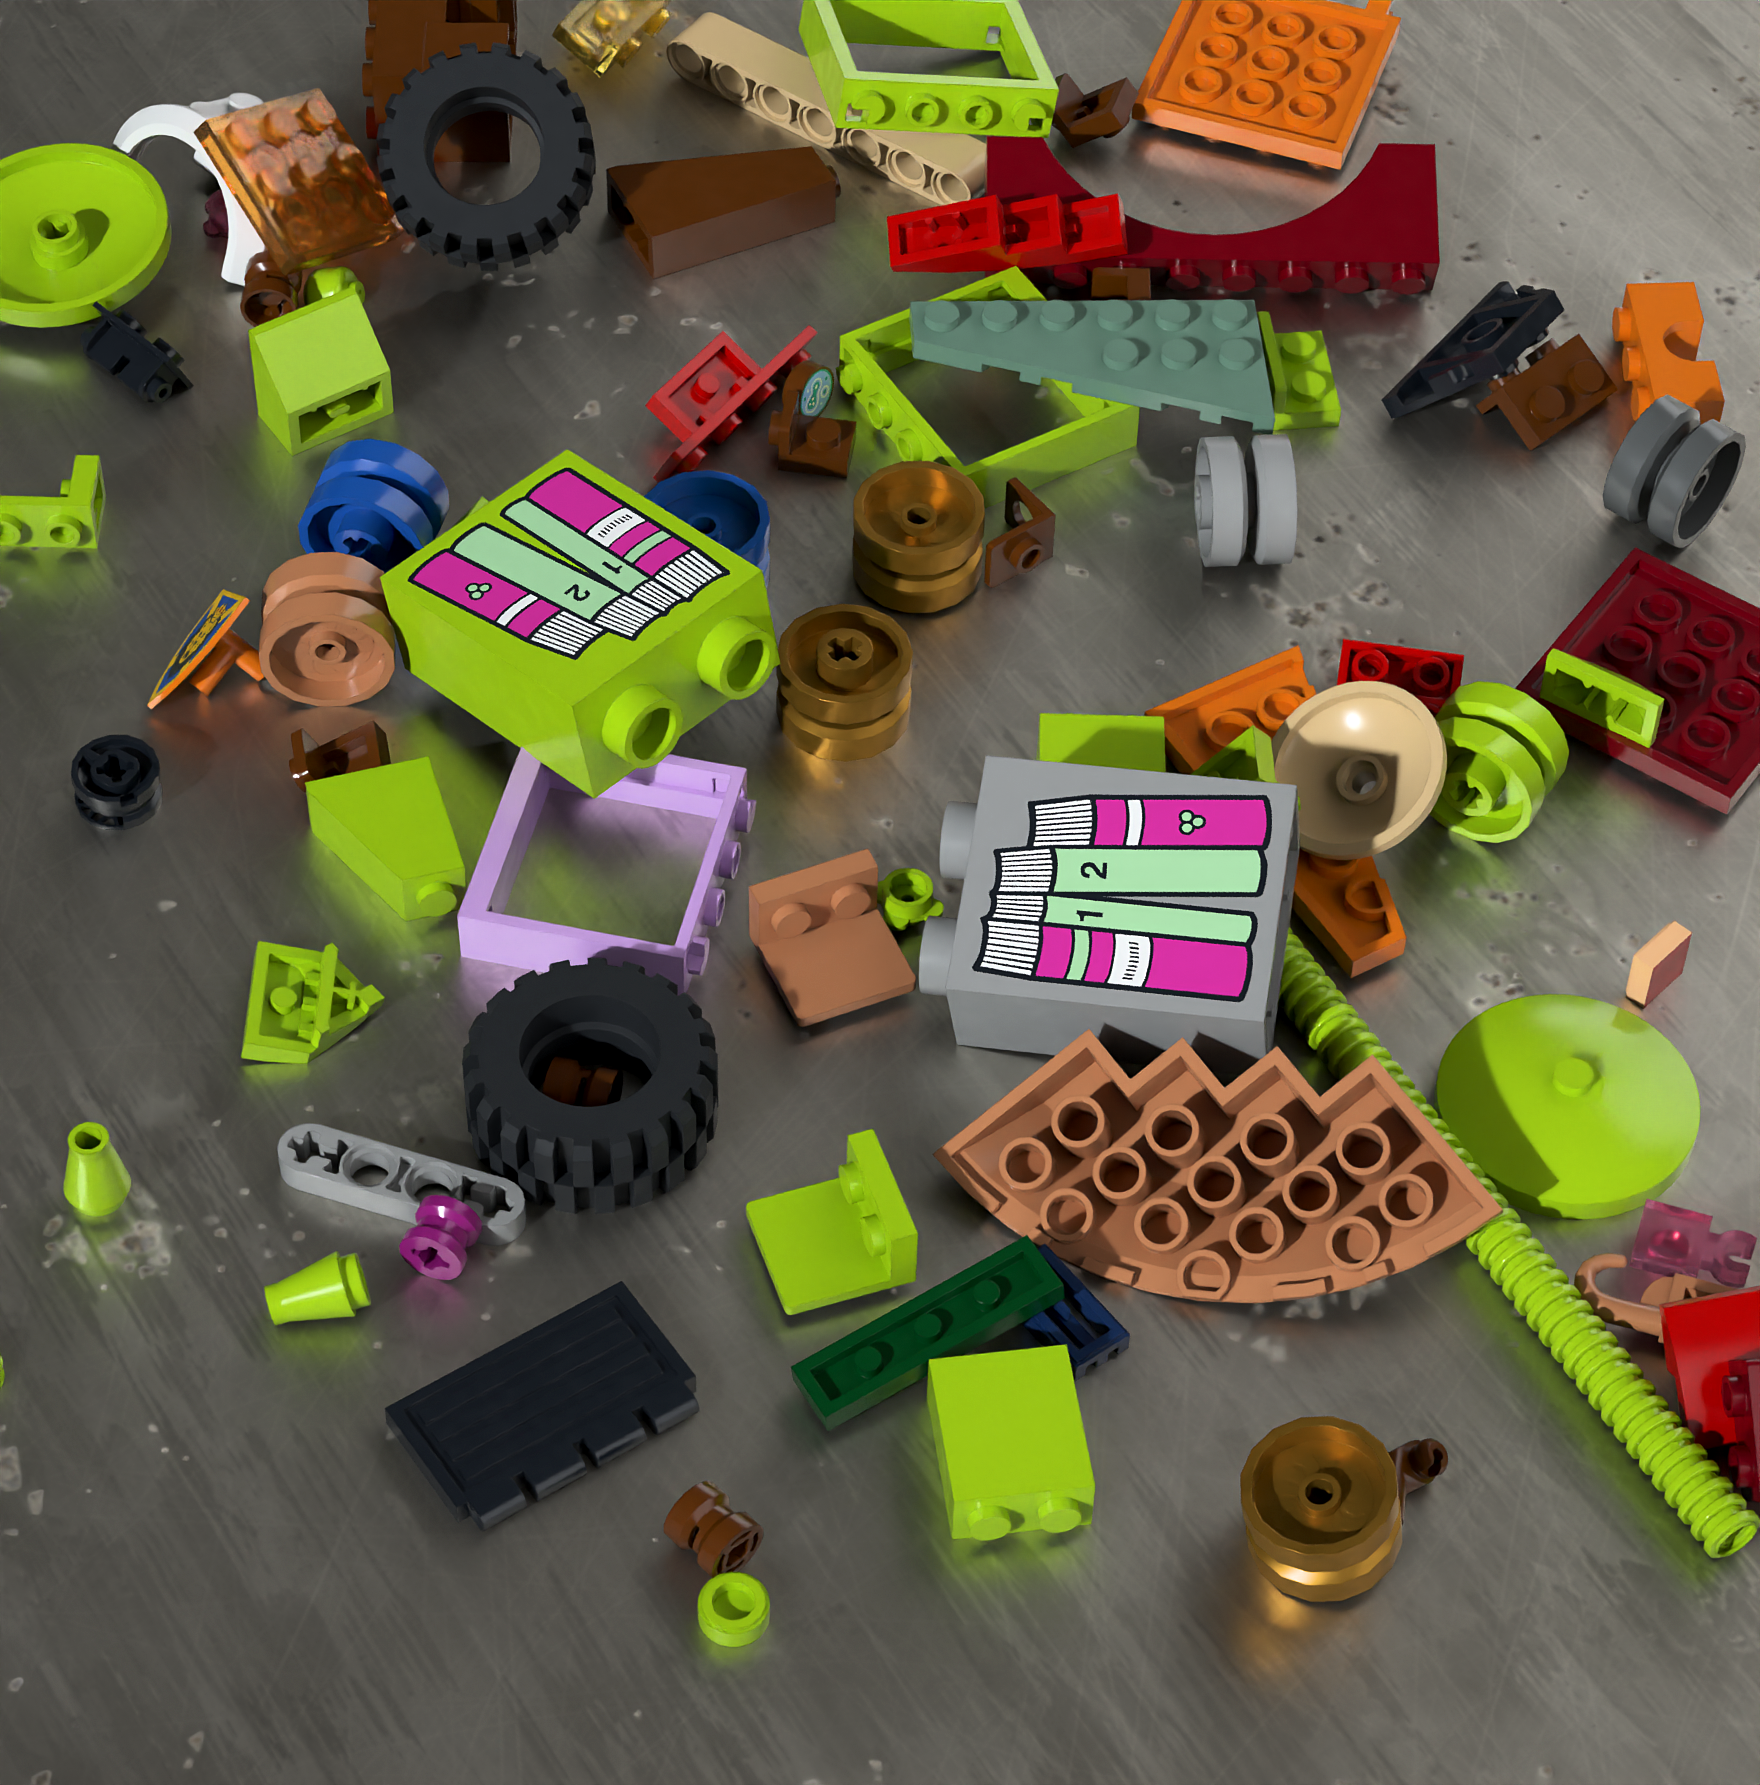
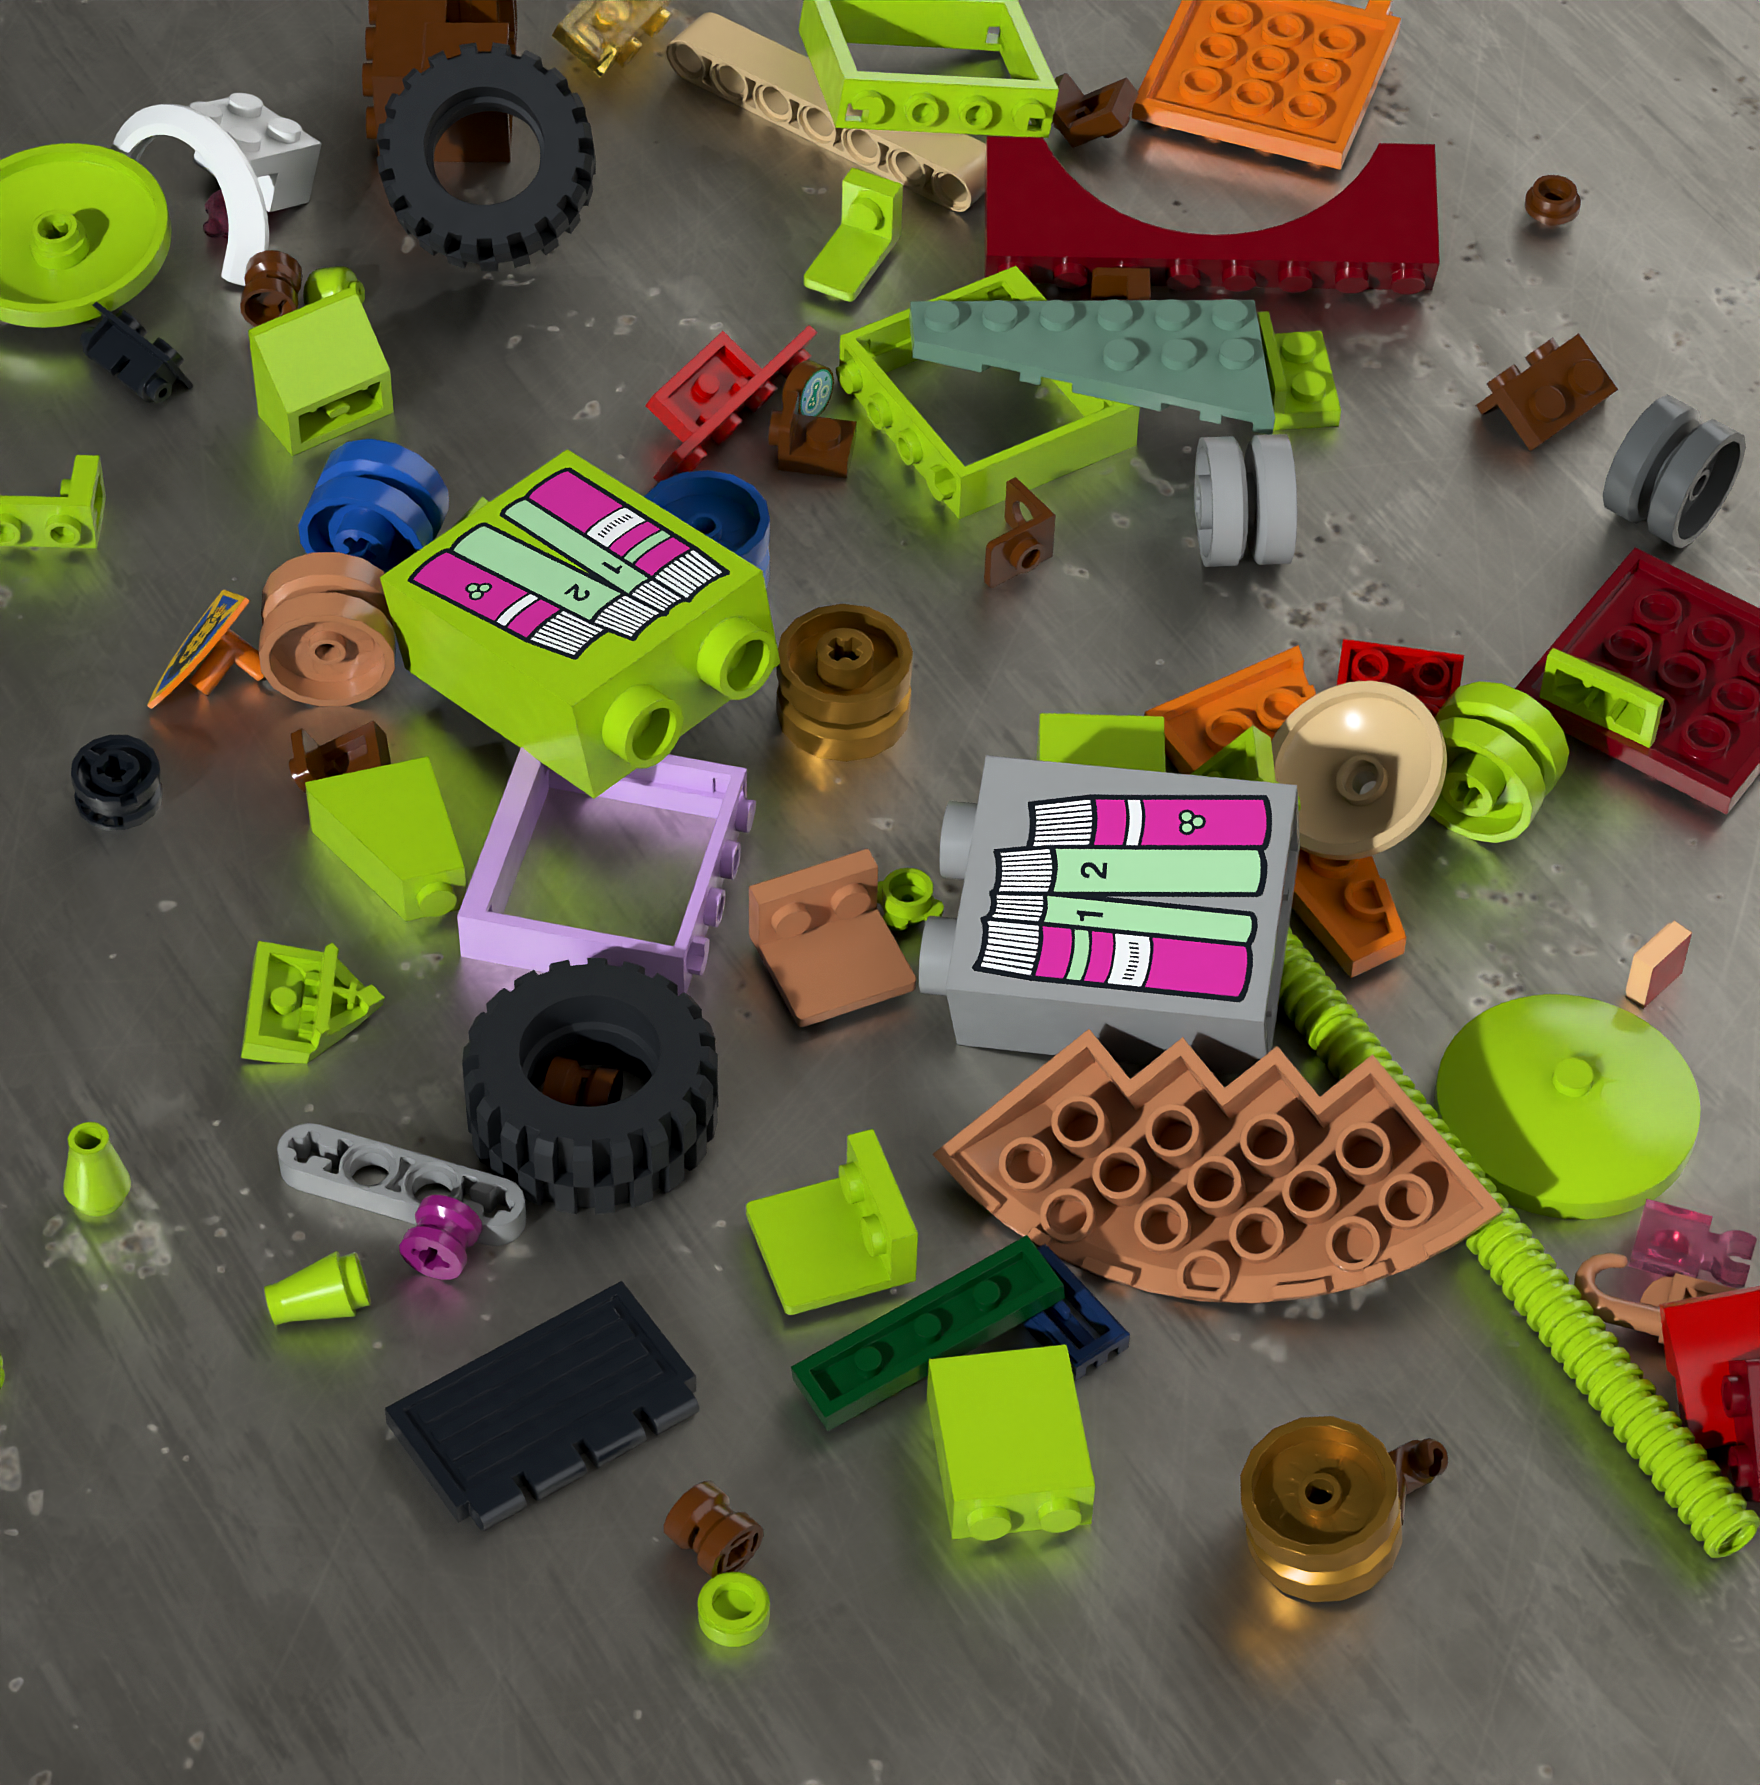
clear orange plate [194,88,405,276] -> none
reddish brown slope [606,146,841,279] -> none
pearl gold wheel [852,461,985,613] -> none
red slope [887,193,1128,273] -> none
black wing [1381,281,1564,419] -> none
orange arch [1612,282,1725,424] -> none
none -> lime bracket [804,167,903,302]
none -> reddish brown plate [1524,175,1581,226]

